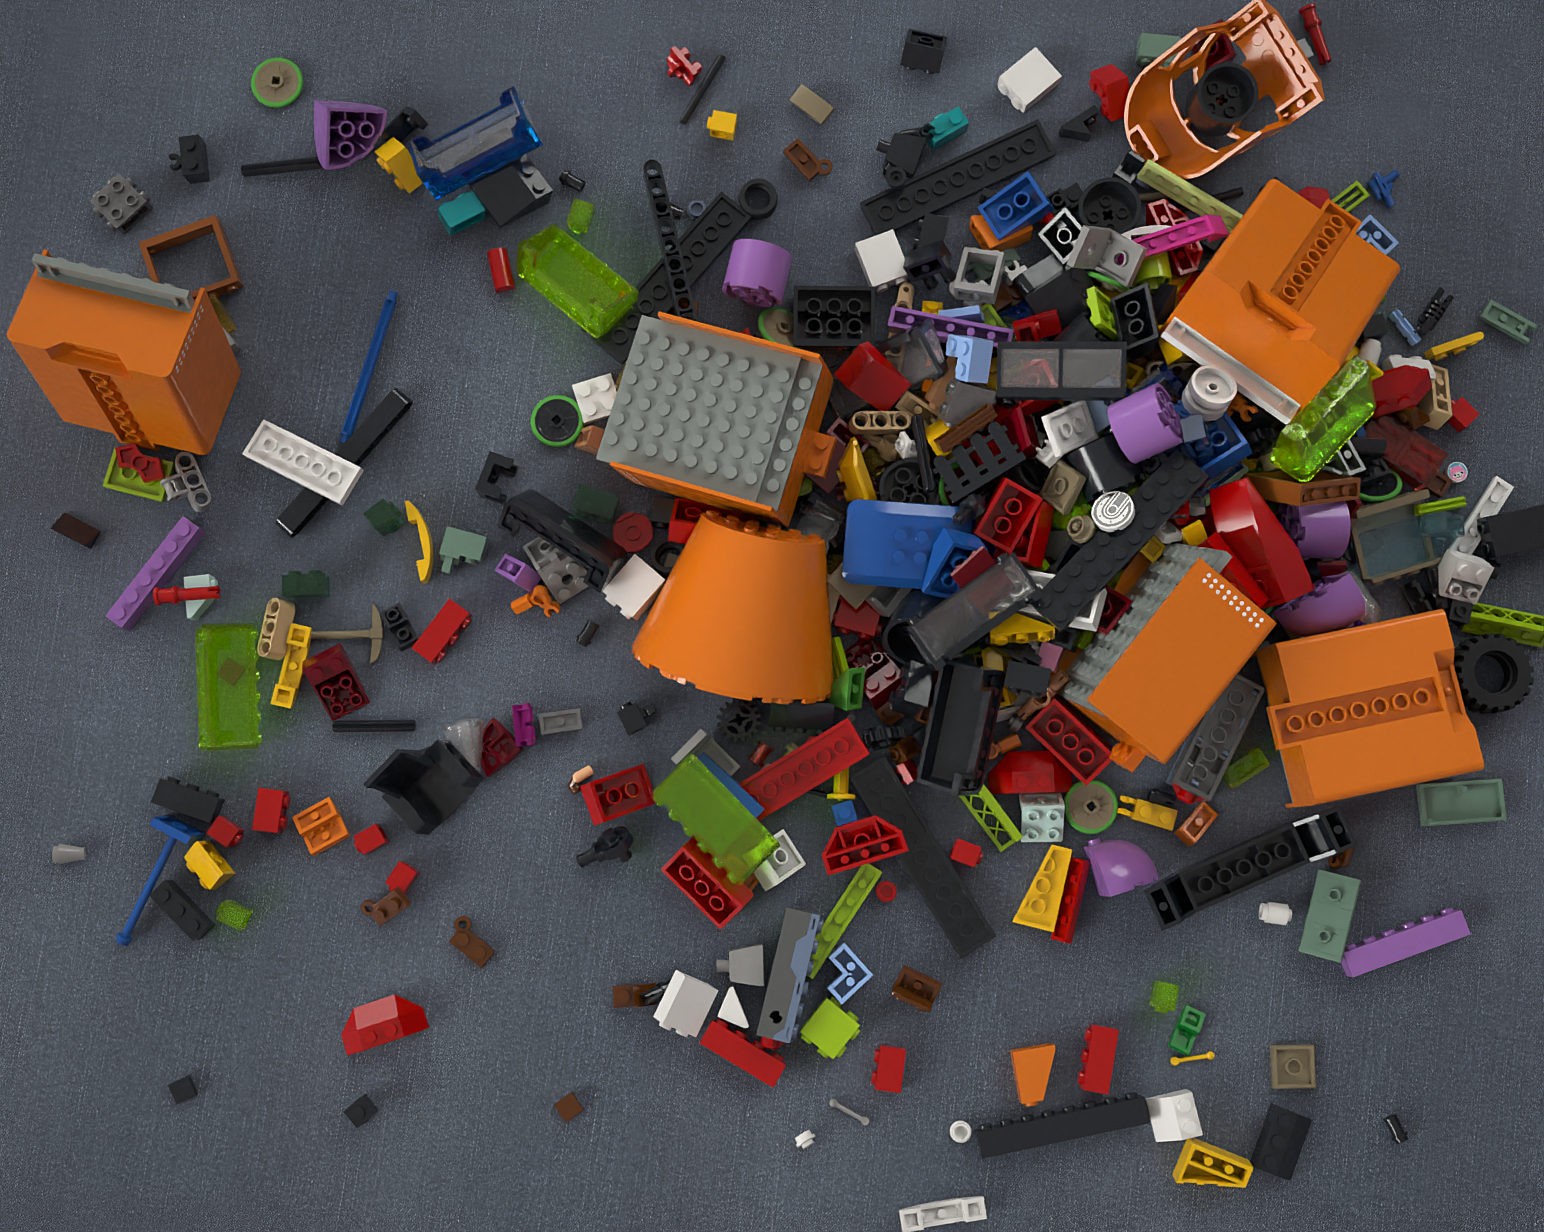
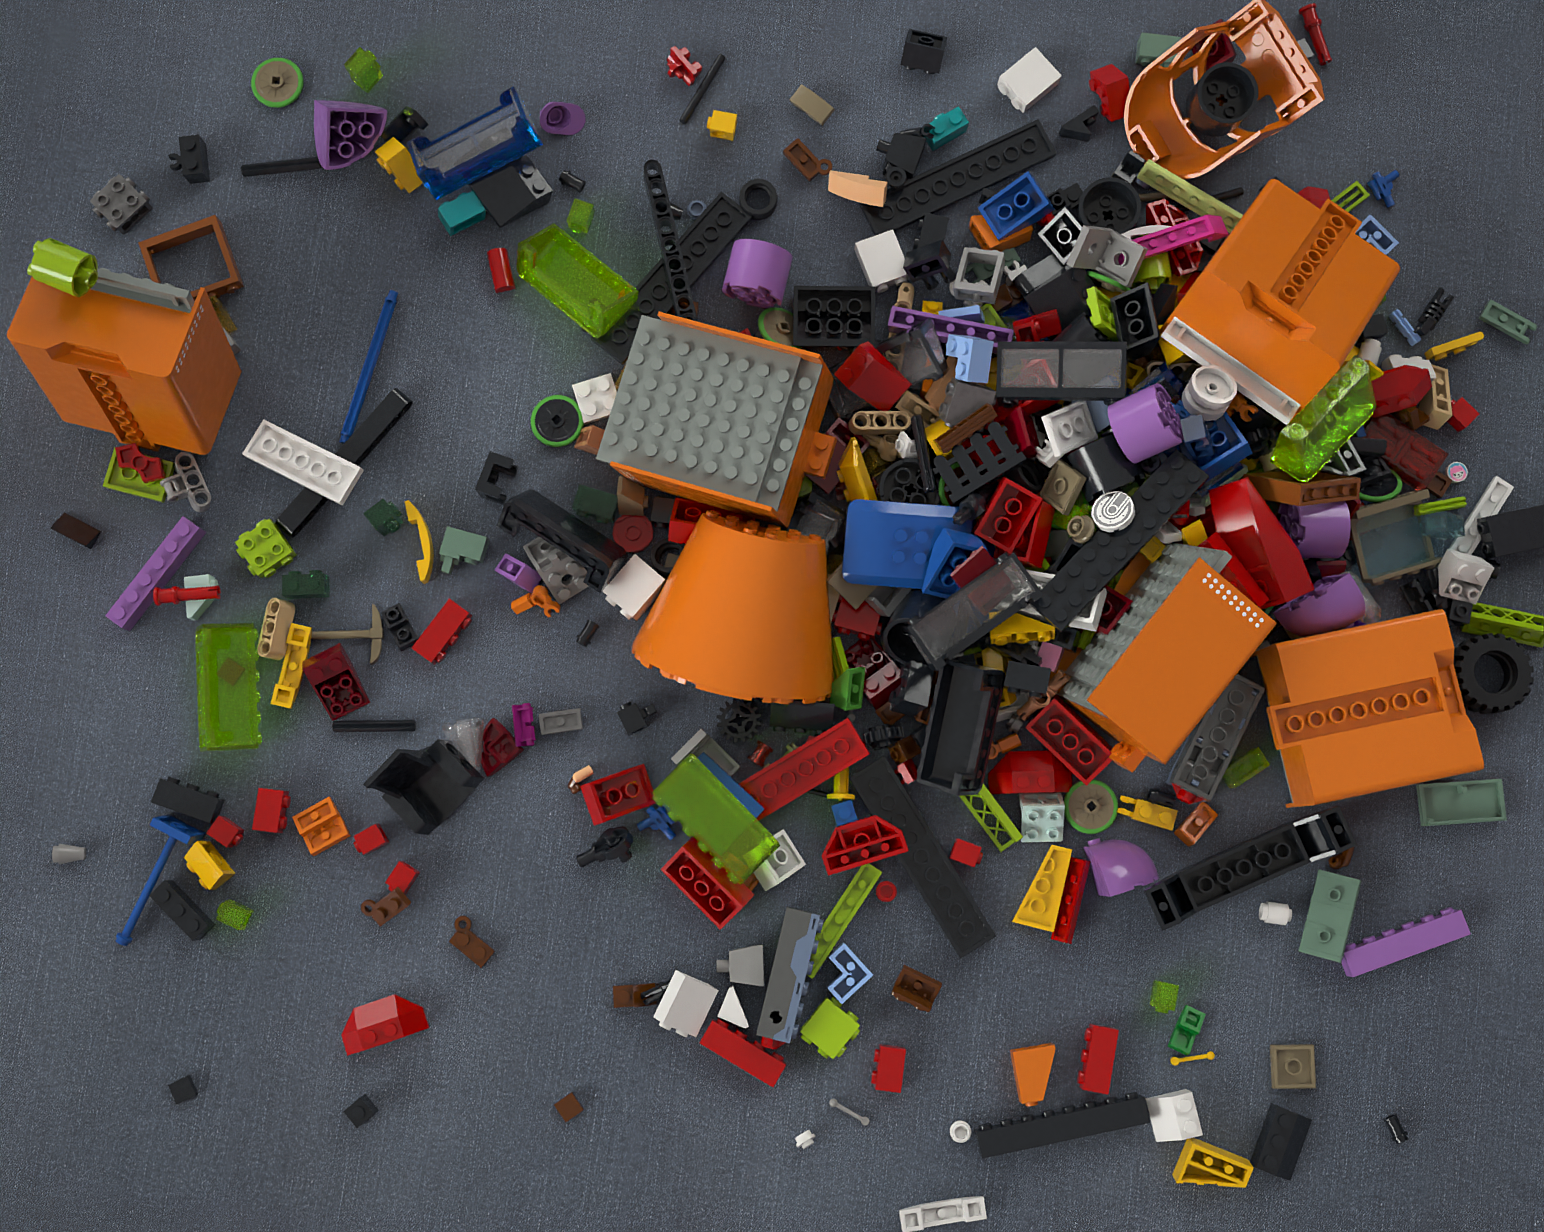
none -> lime cylinder [27,238,98,297]
none -> lime brick [235,519,297,578]
none -> clear neon green brick [344,47,383,93]
none -> medium lavender piece [540,101,586,135]
none -> dark tan slope [617,476,649,516]
none -> blue piece [636,805,676,841]
none -> light nougat slope [828,170,887,207]

